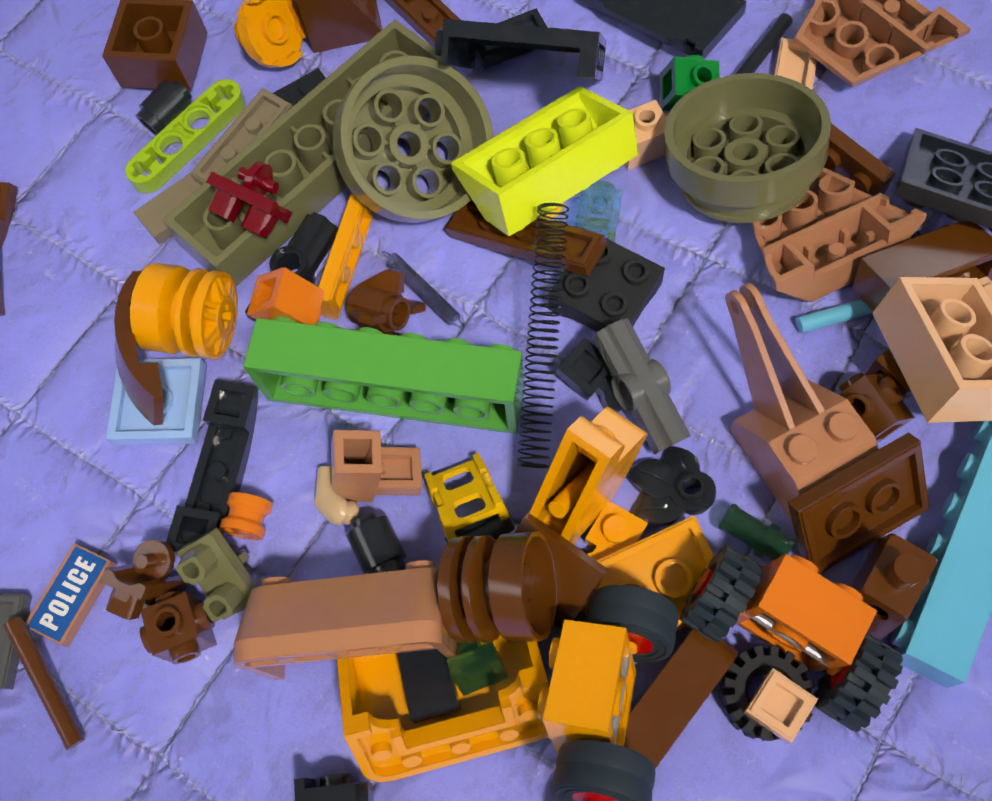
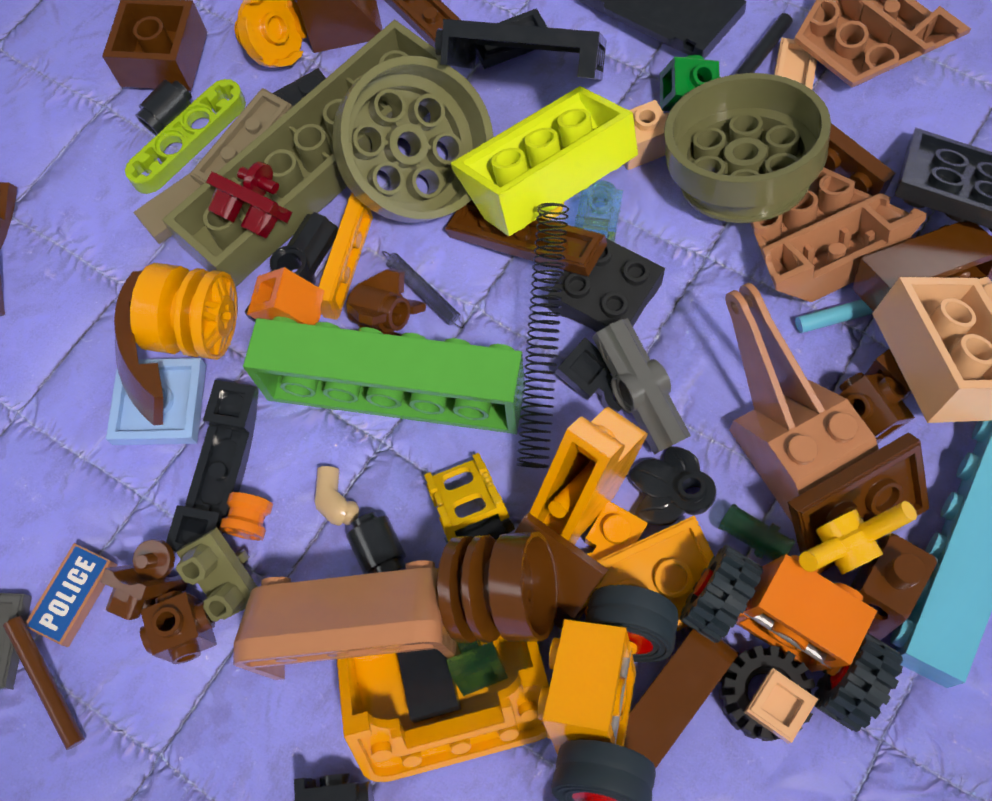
nougat brick [331,430,422,502] -> none
none -> yellow bar [799,501,917,575]

